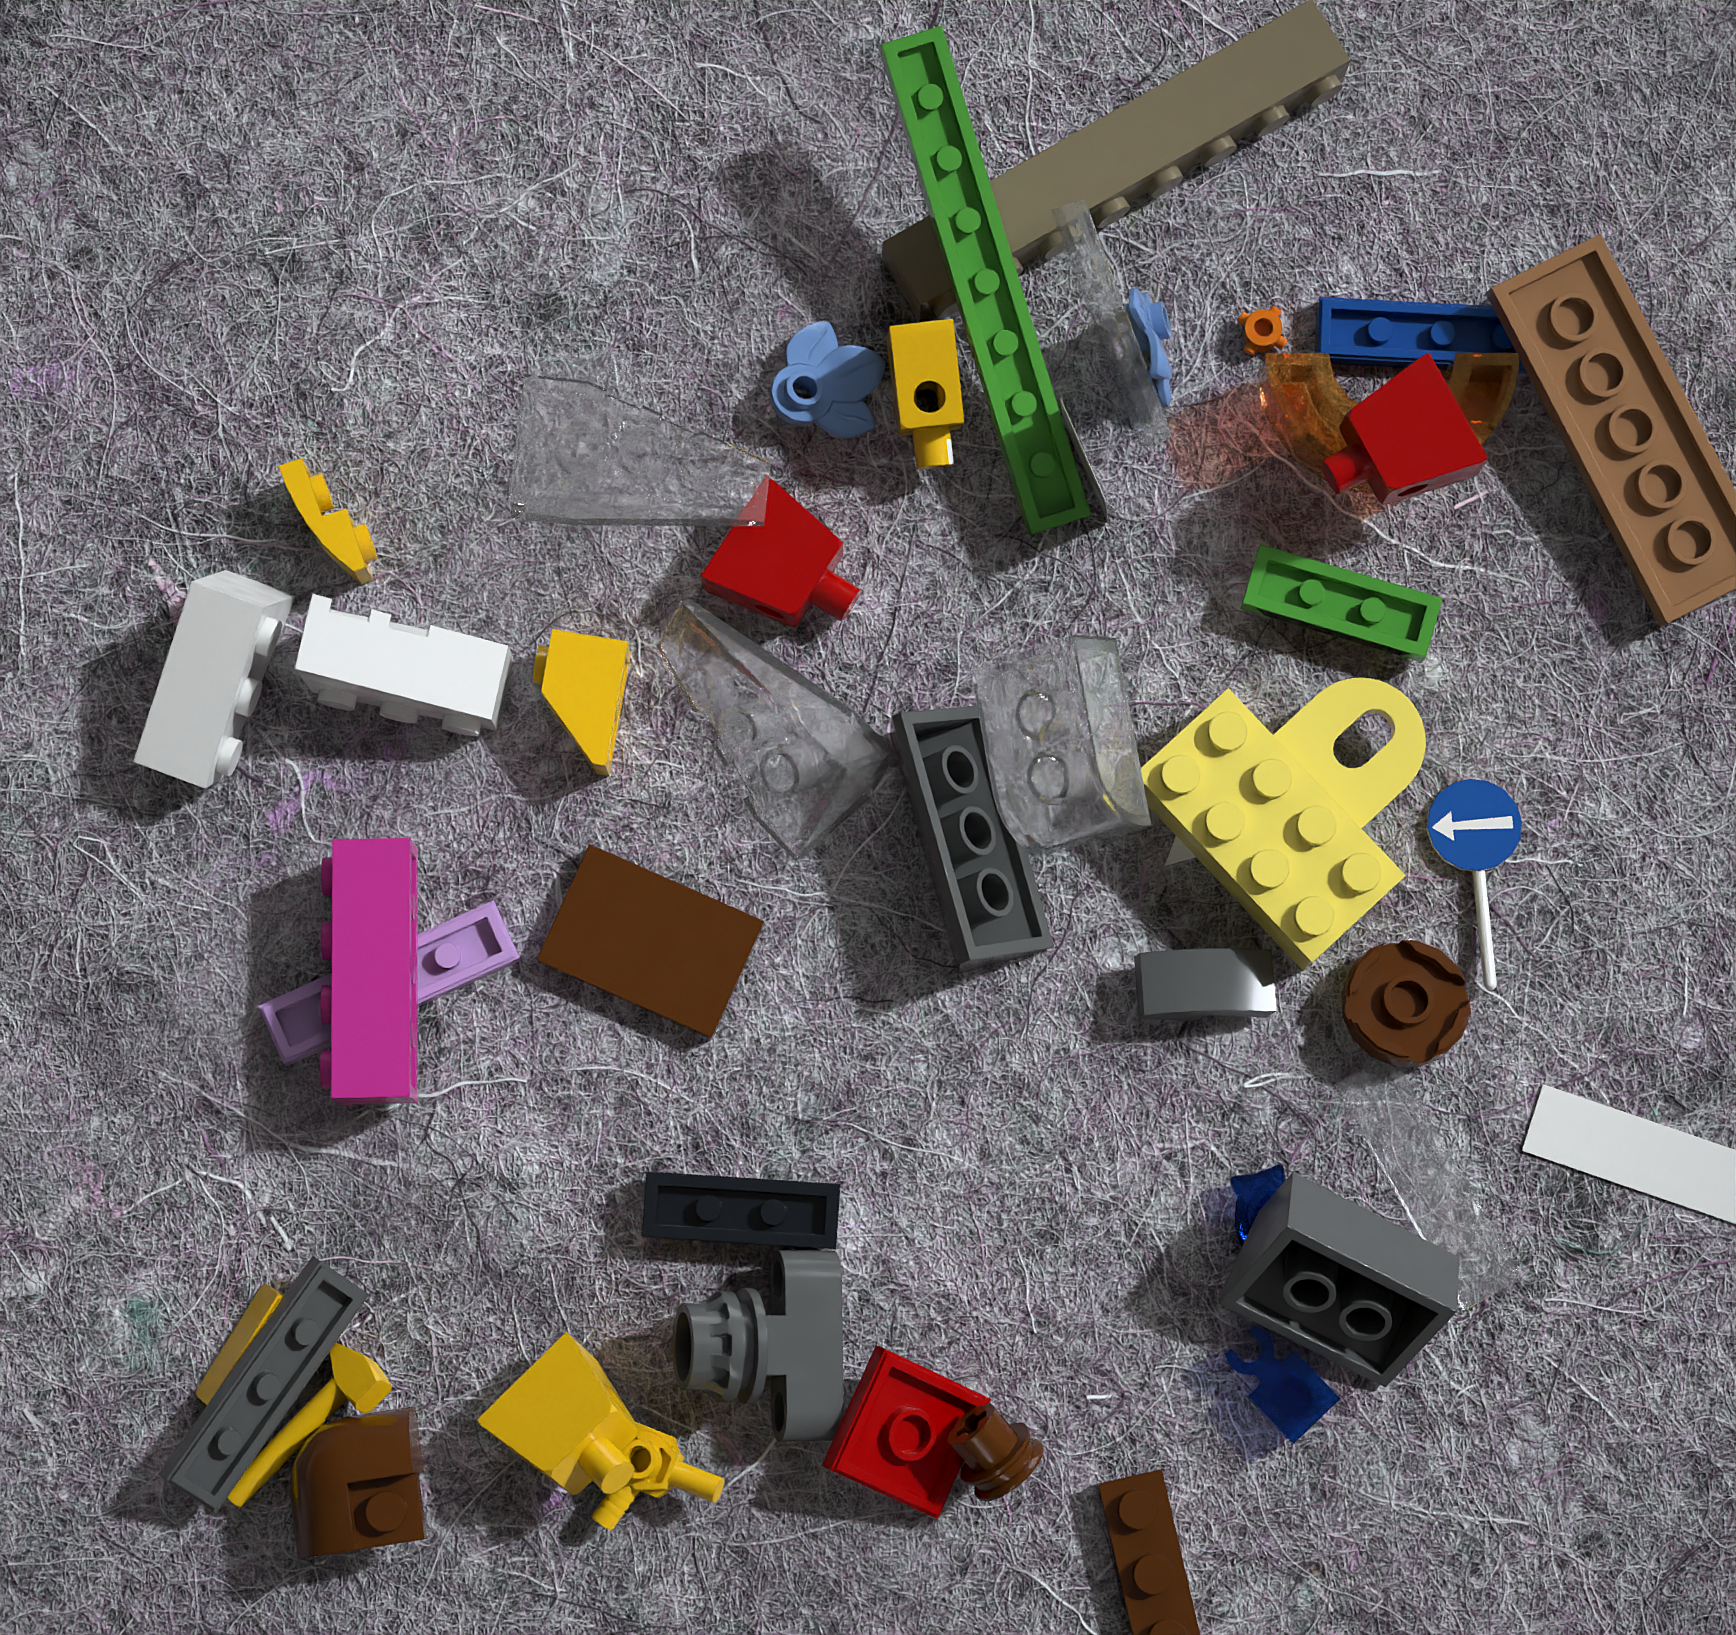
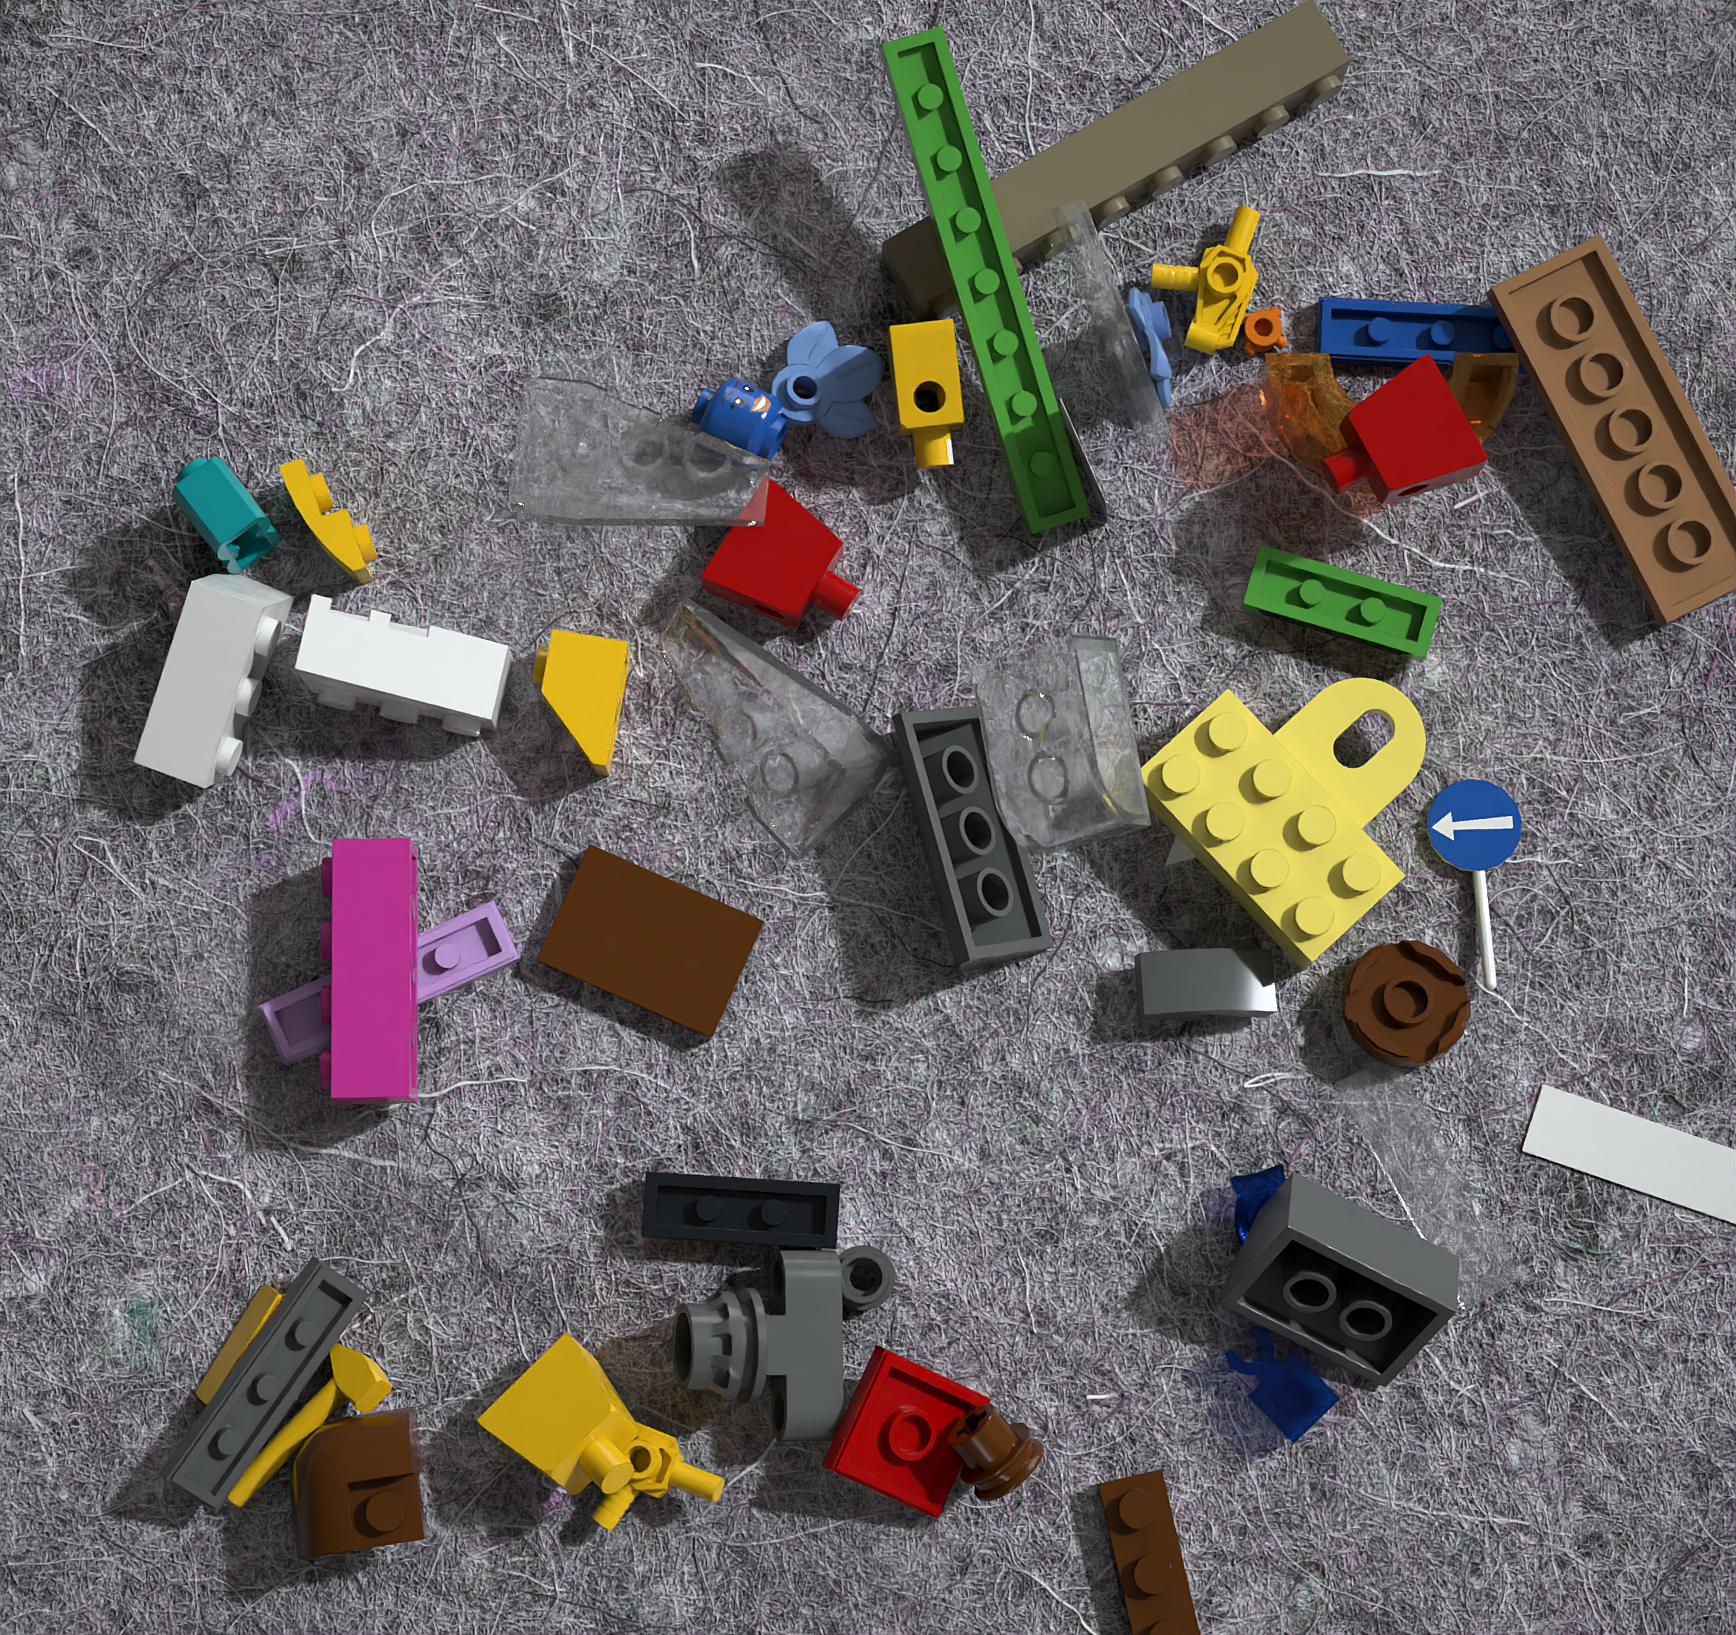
none -> teal brick [172,457,280,574]
none -> blue head [690,377,789,471]
none -> dark grey plate [839,1245,895,1311]
none -> yellow piece [1150,206,1261,356]

